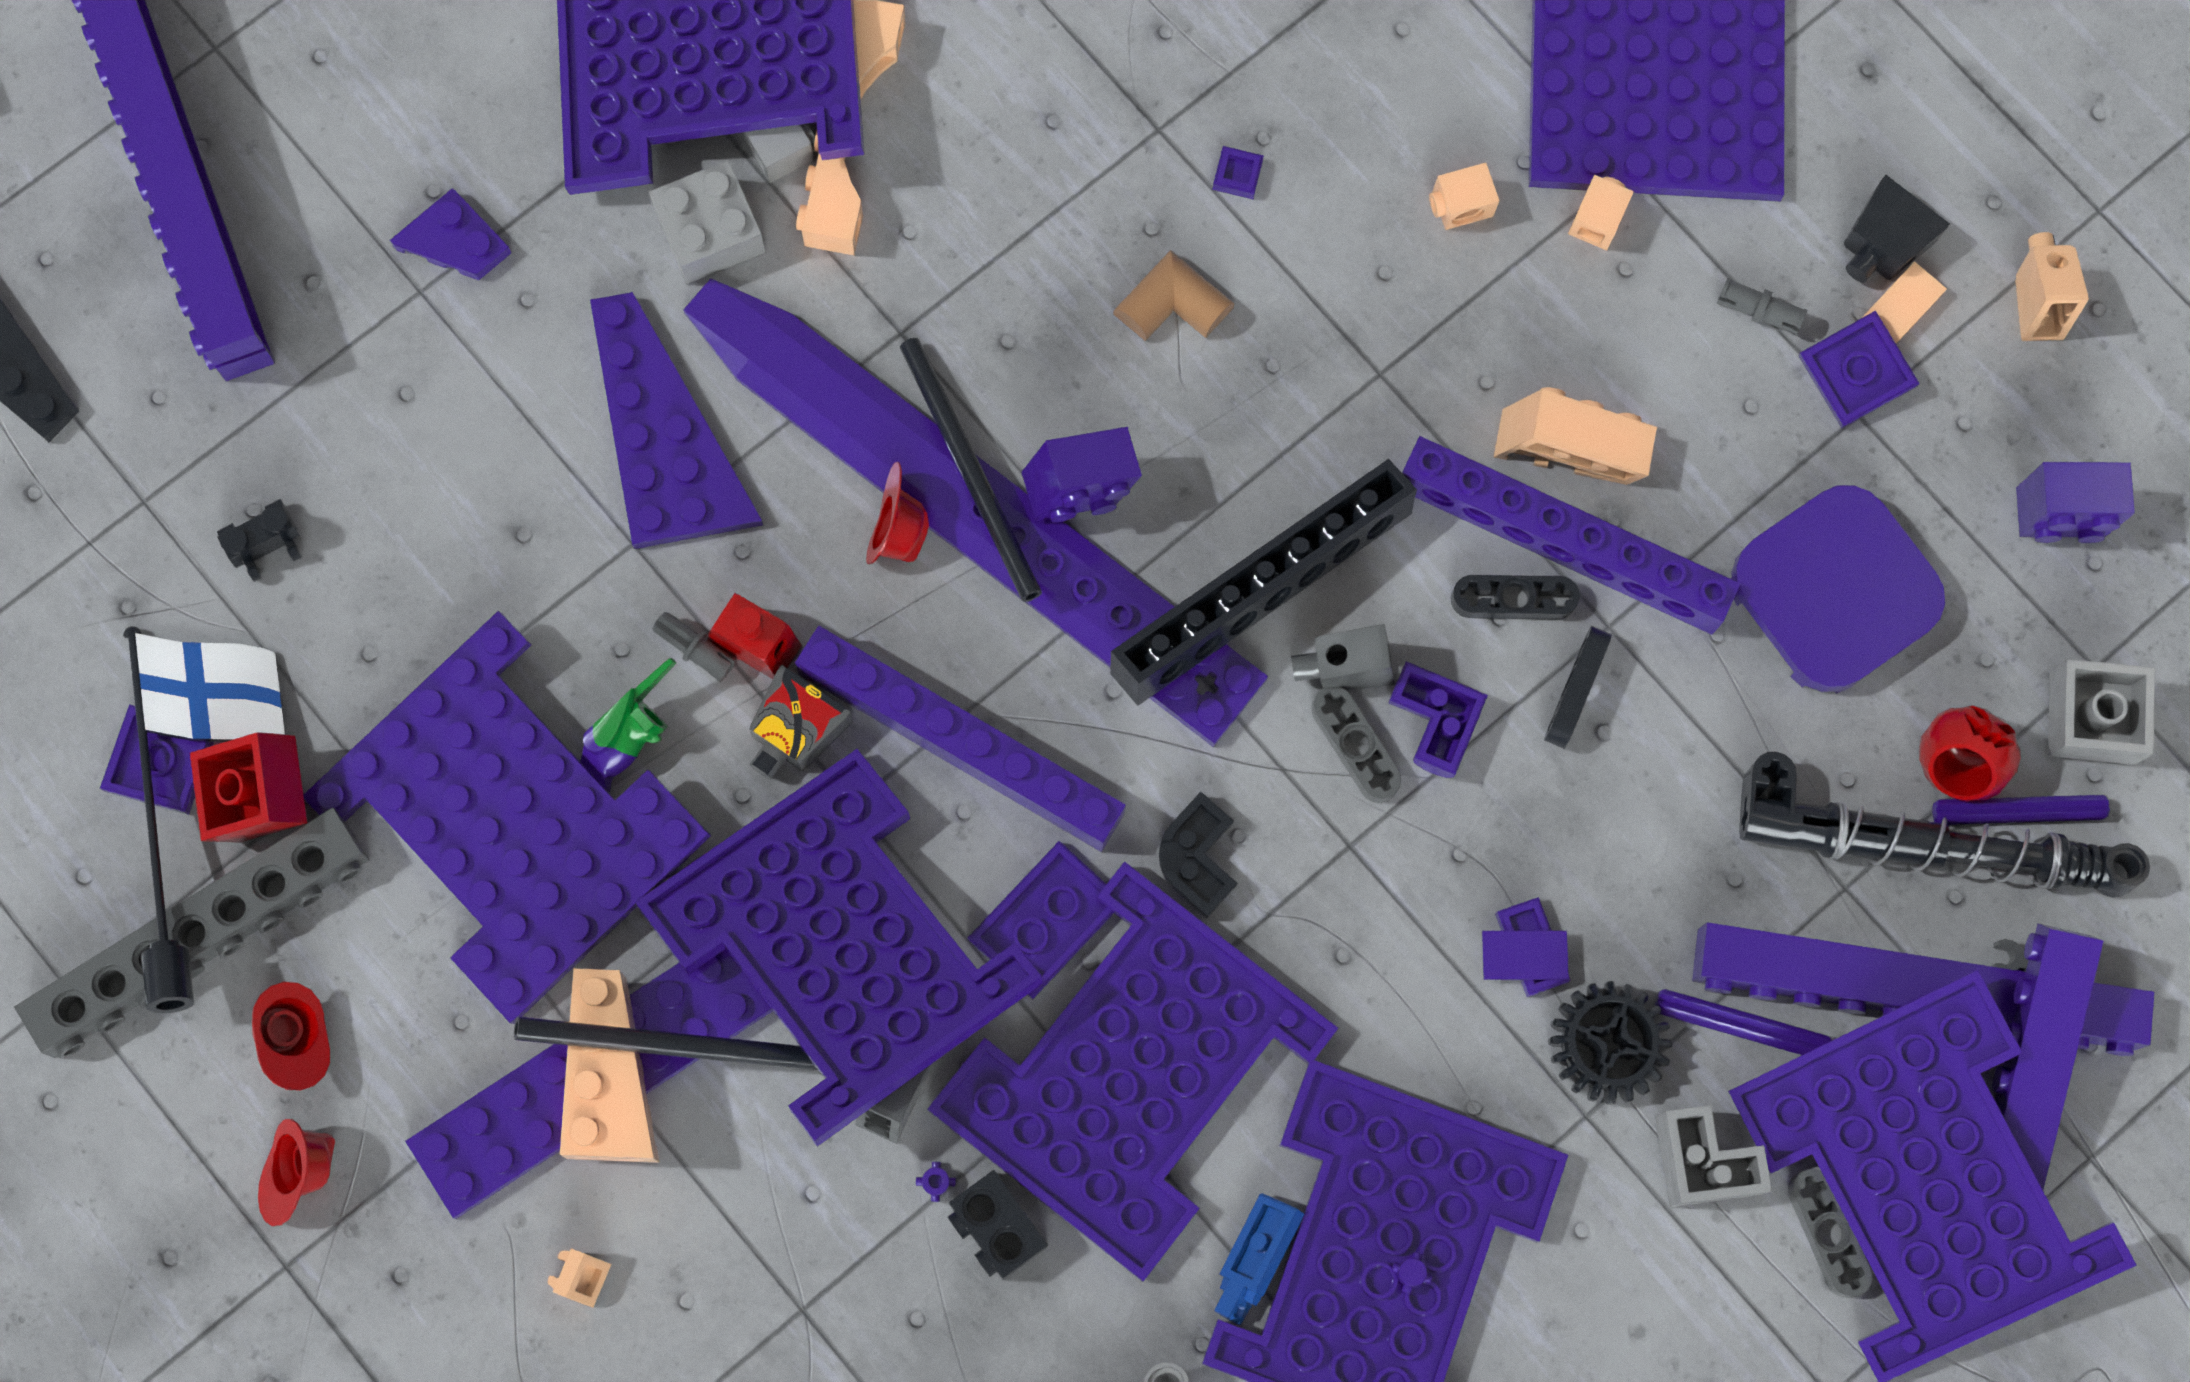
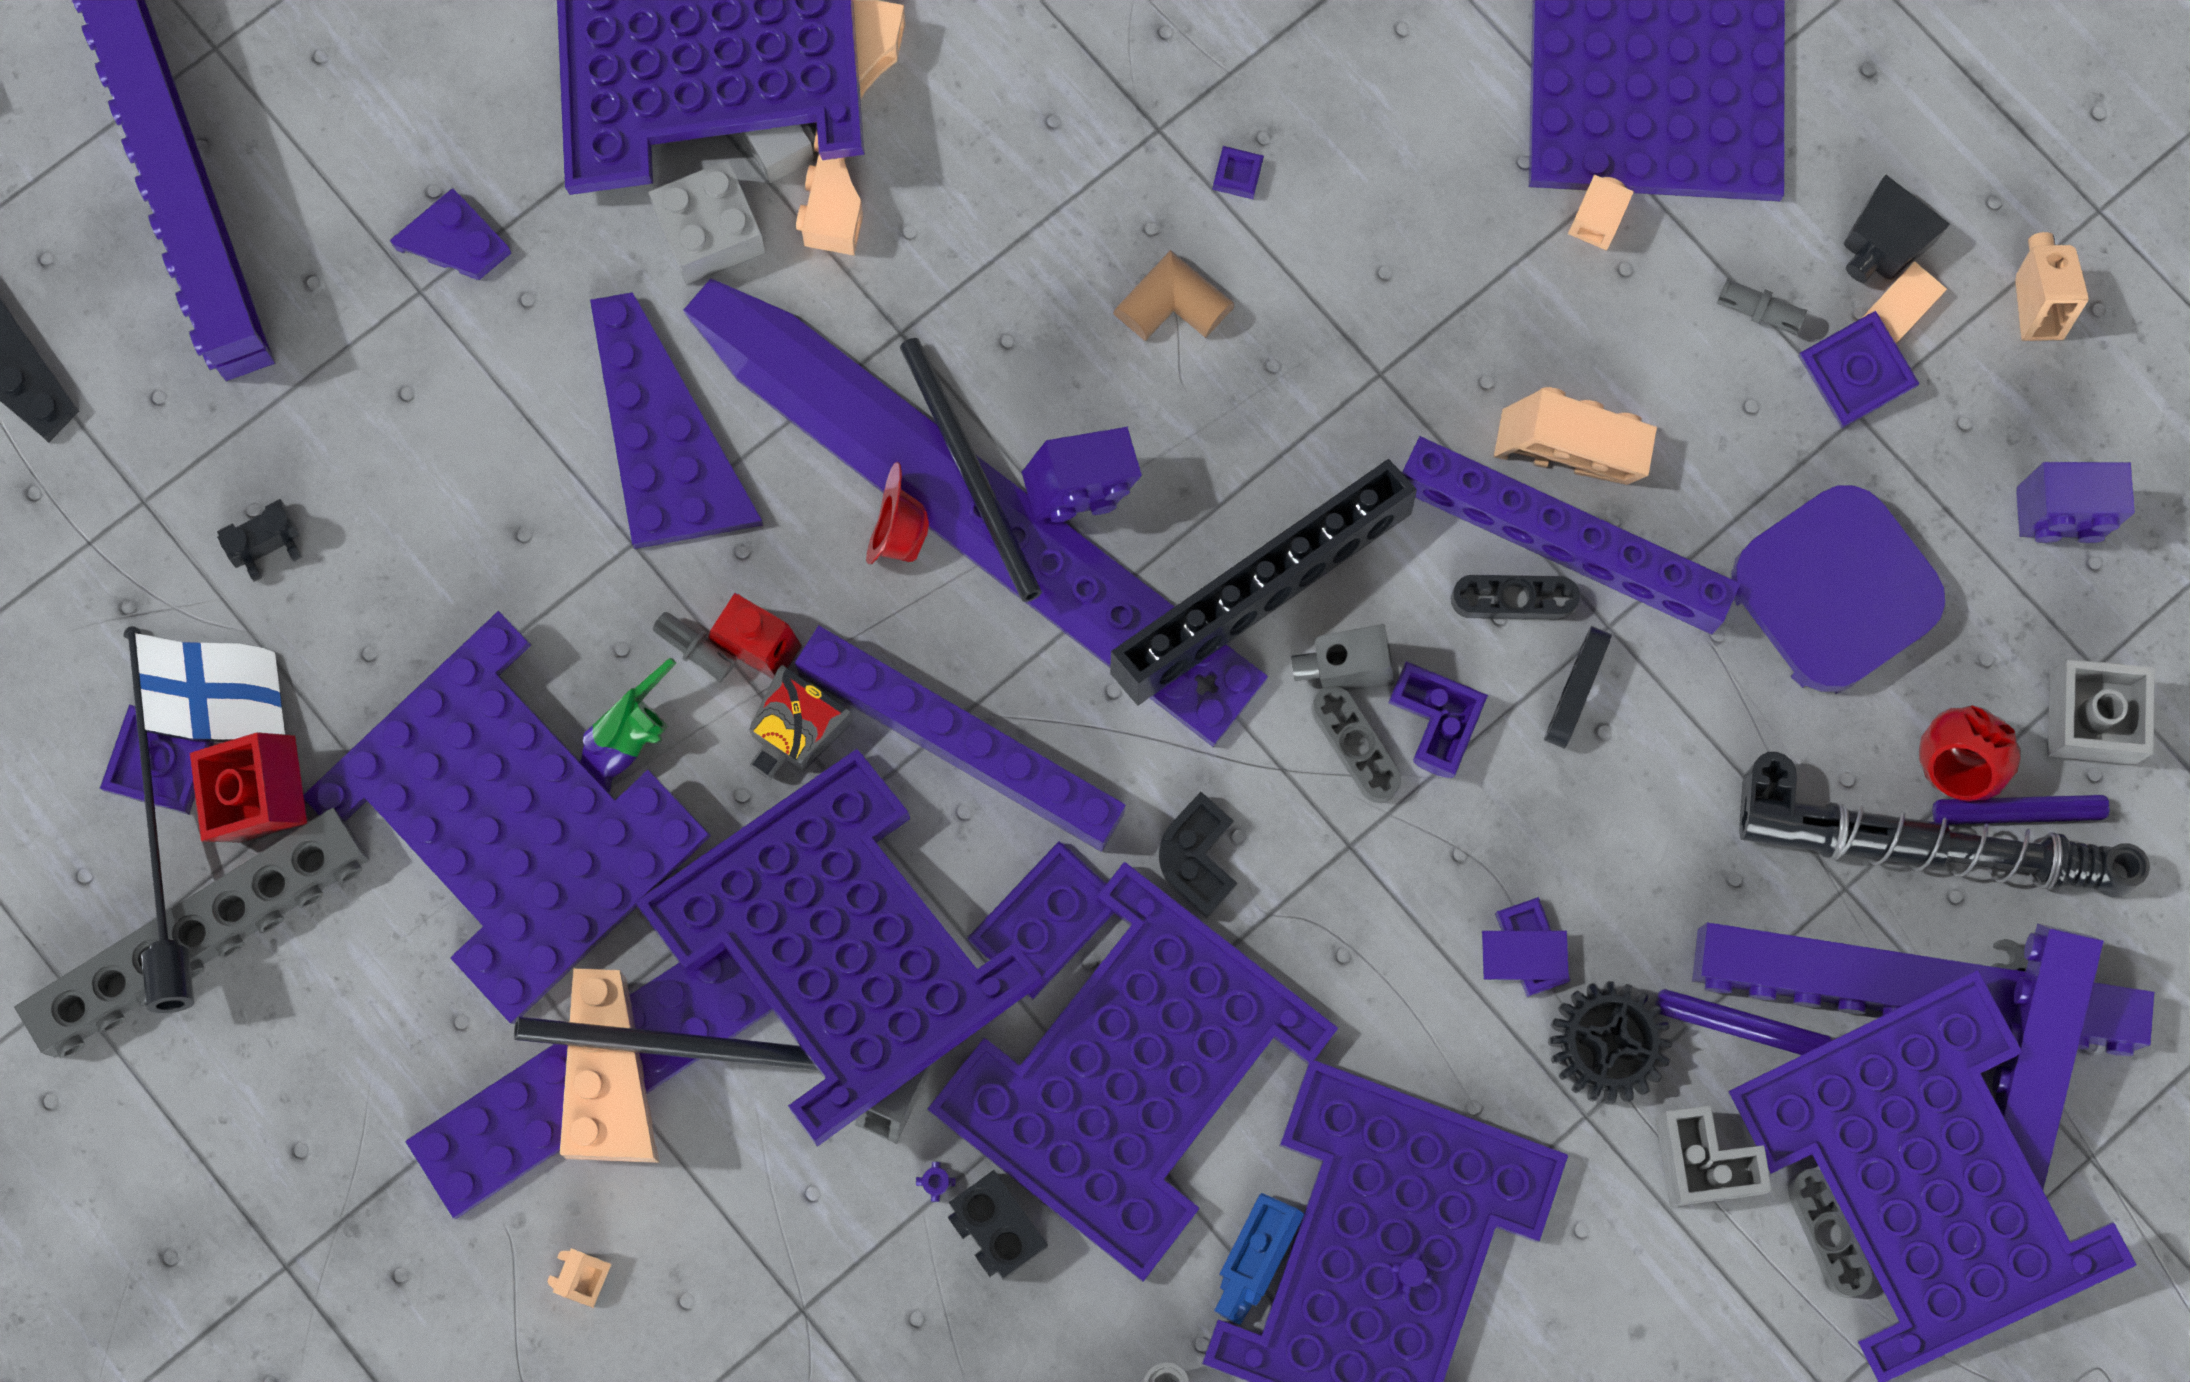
red piece [252,982,330,1091] -> none
red piece [258,1119,335,1226] -> none
light nougat brick [1429,163,1500,230] -> none

